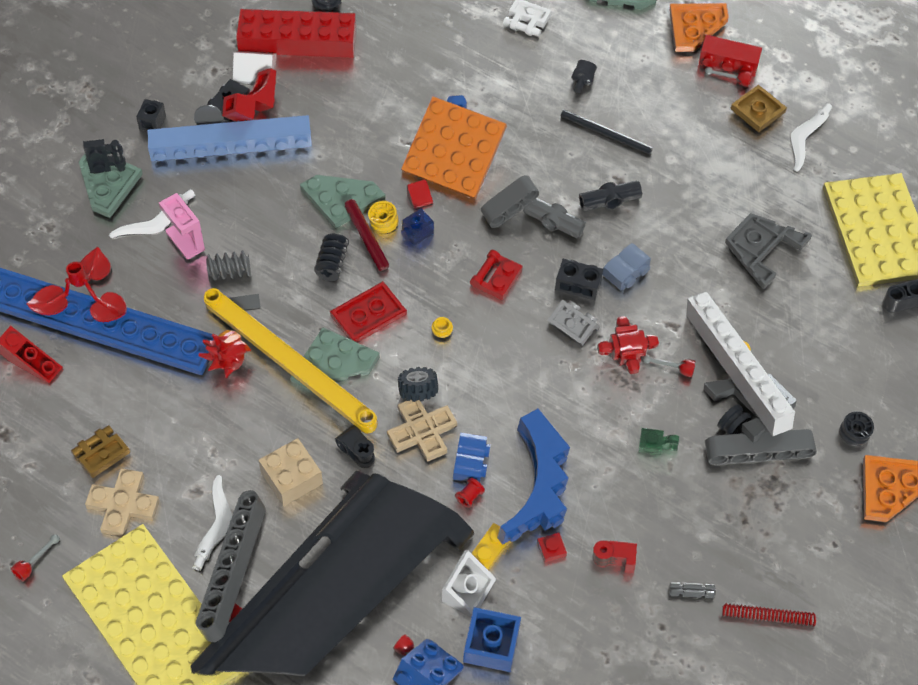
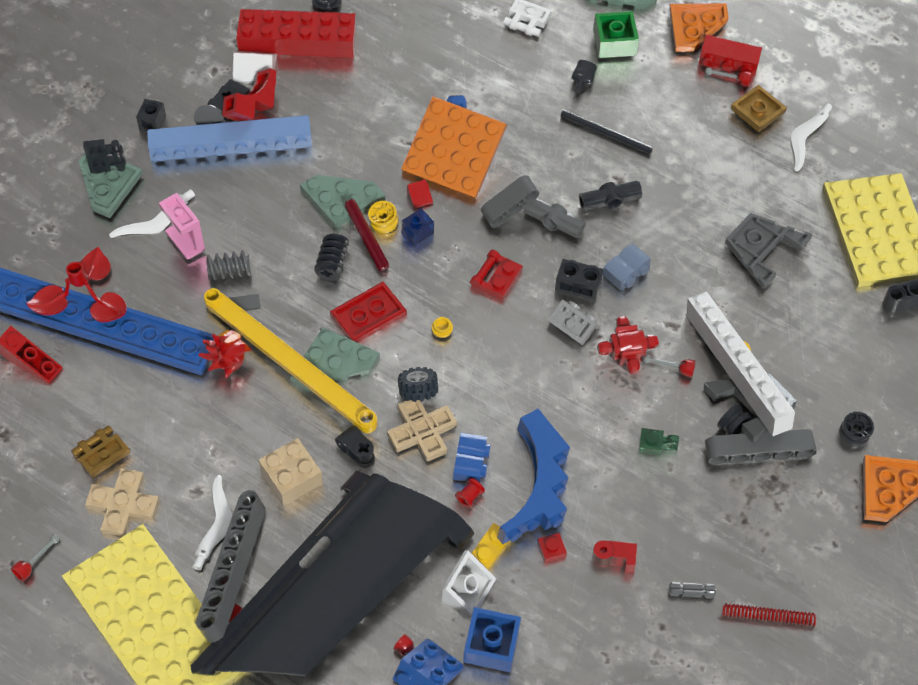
none -> green brick [593,11,639,58]

